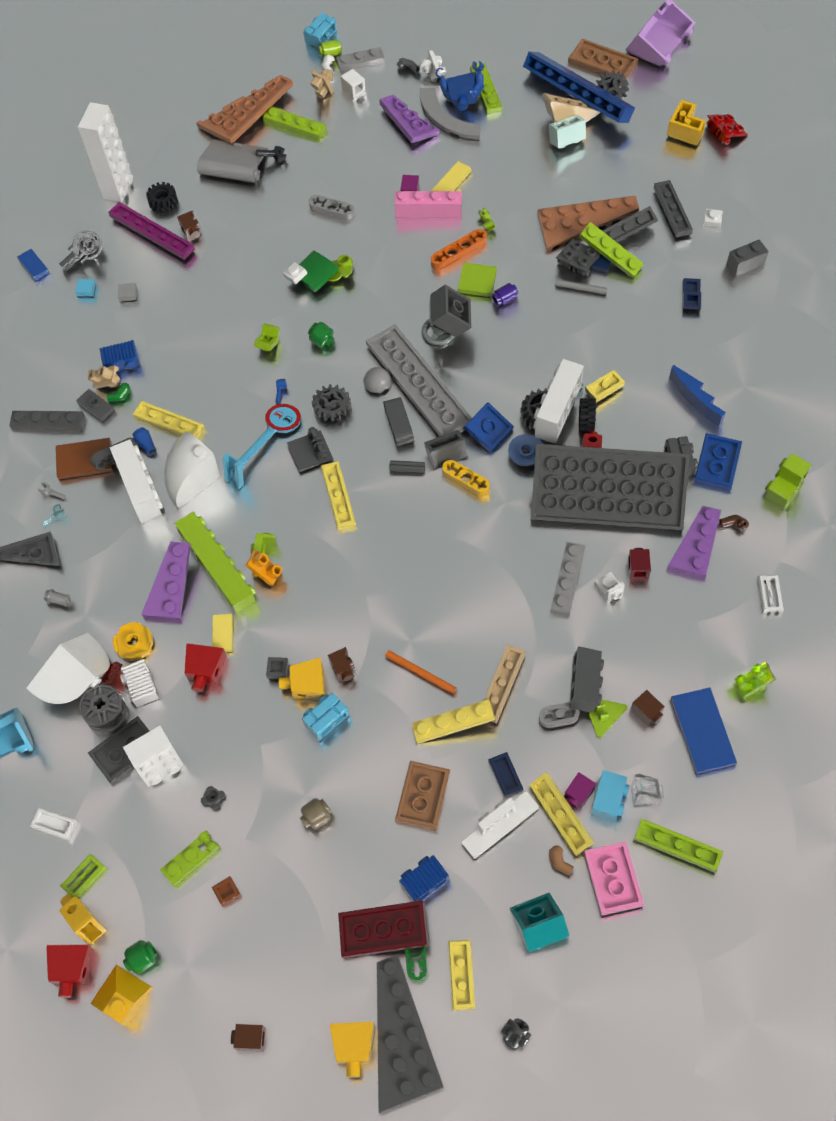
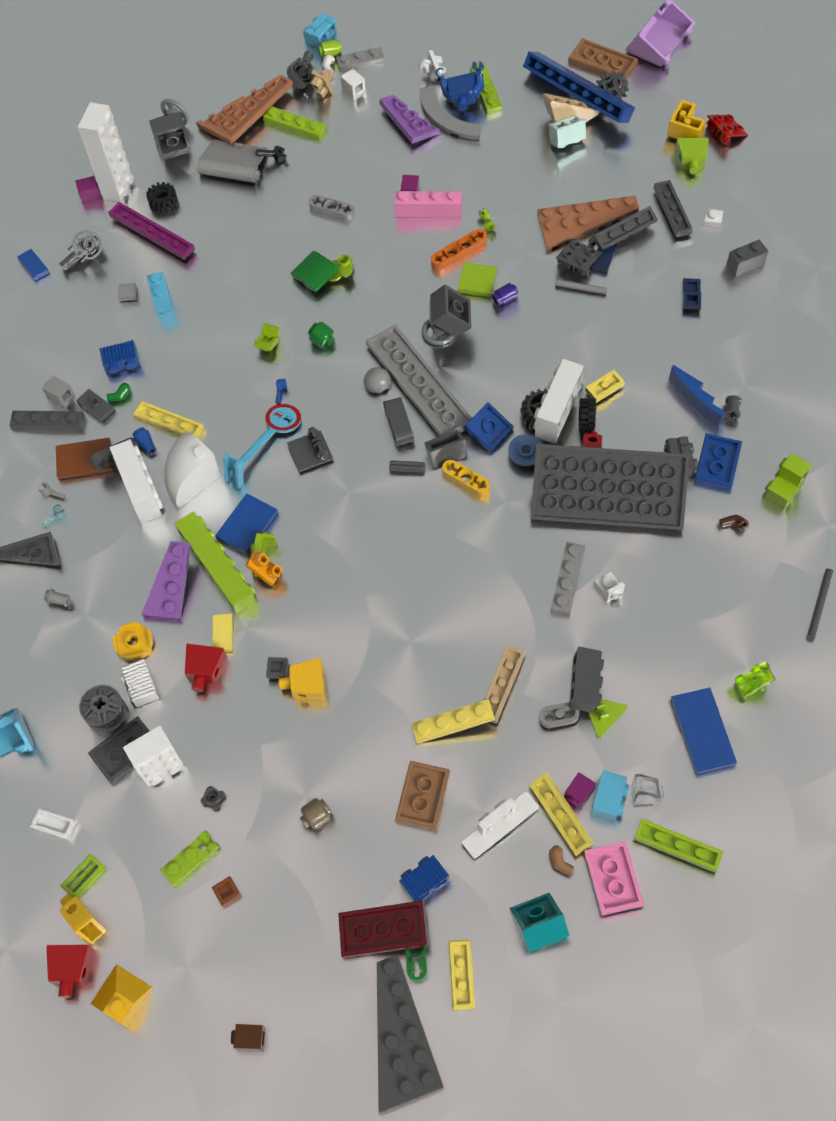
white brick [26,633,110,704] -> none
medium azure tile [75,279,96,296] -> none
tan hips [87,365,120,389] -> none
clear red tile [103,661,123,685] -> none
green head [123,940,157,974] -> none
reddish brown brick [177,211,201,241] -> none
white plate [283,262,307,285] -> none
medium azure brick [302,693,350,741] -> none
dark grey gear [311,384,351,421] -> none
light yellow tile [321,461,356,531] -> none
reddish brown brick [328,647,355,682] -> none
yellow torso [330,1021,374,1078] -> none
orange bar [385,650,457,694] -> none
dark grey arm [397,58,420,73] -> none
light yellow tile [431,161,472,191] -> none
dark blue tile [488,752,524,798] -> none
dark grey gear [501,1018,531,1048] -> none
lime plate [579,222,644,279] -> none
dark red brick [628,548,651,579] -> none
reddish brown brick [630,690,665,726] -> none
medium lavender wing [667,506,721,579] -> none
white tile [757,575,784,614] -> none
none -> light grey brick [42,376,74,407]
none -> magenta brick [75,176,101,204]
none -> medium azure brick [146,272,173,314]
none -> dark grey piece [149,99,191,158]
none -> blue tile [215,493,278,555]
none -> dark grey pin [287,51,314,89]
none -> lime torso [675,138,709,174]
none -> dark grey bush [725,395,742,420]
none -> dark grey bar [807,568,833,639]

